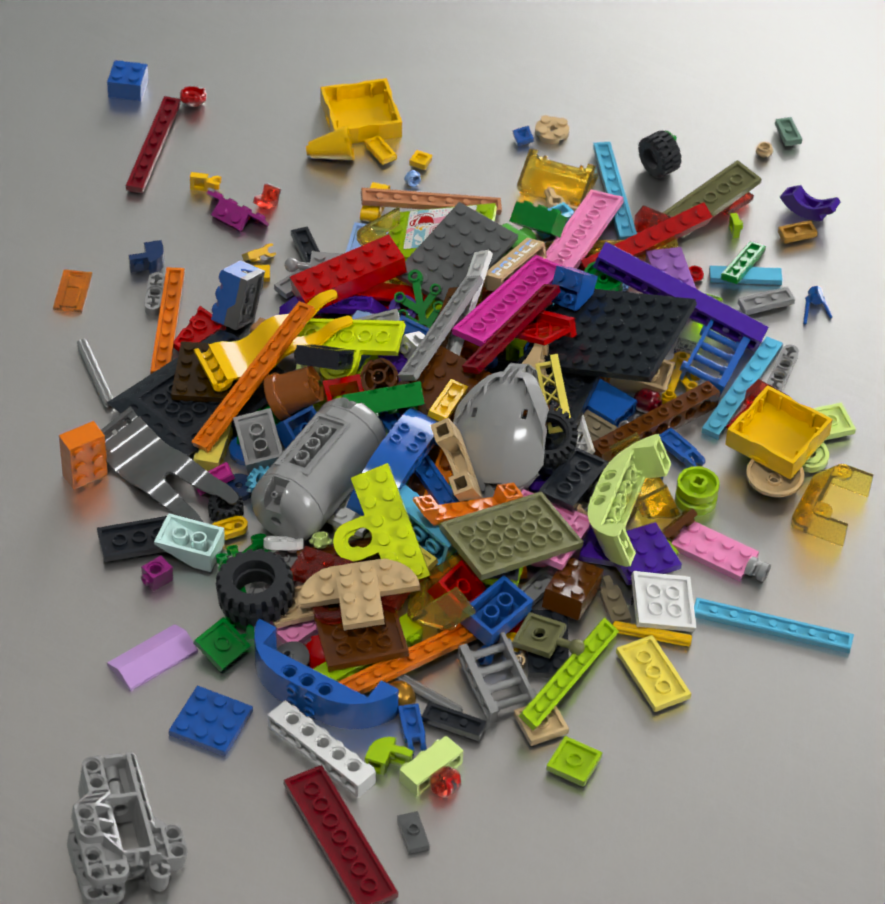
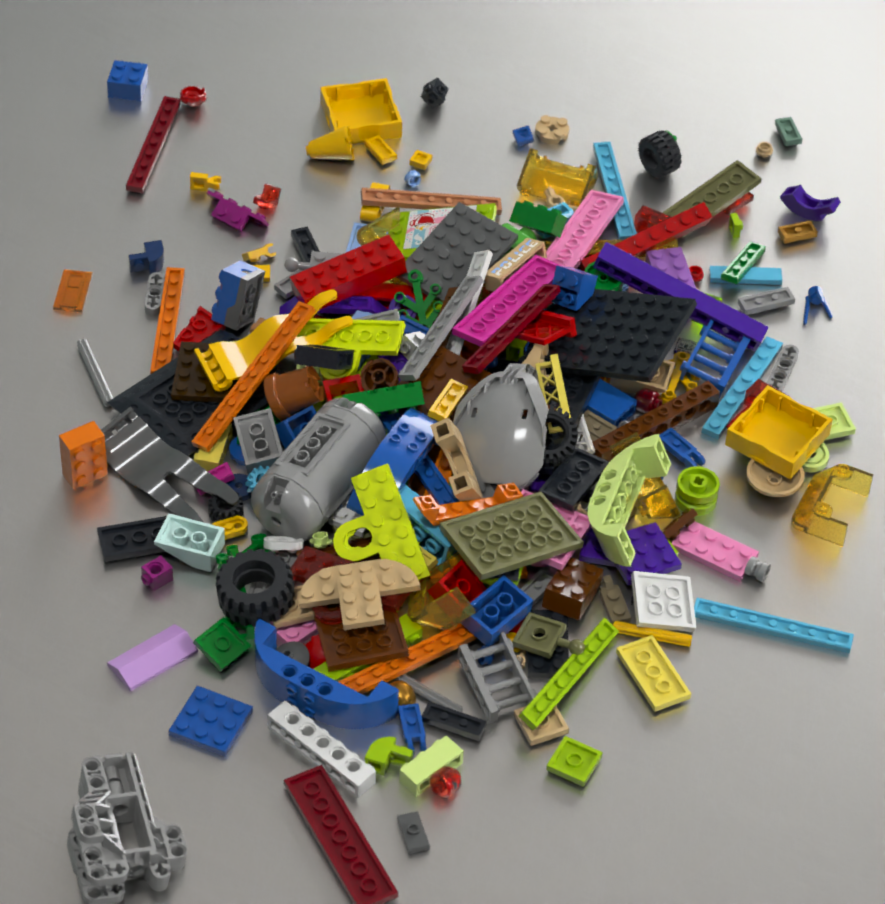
none -> black brick [421,77,449,108]

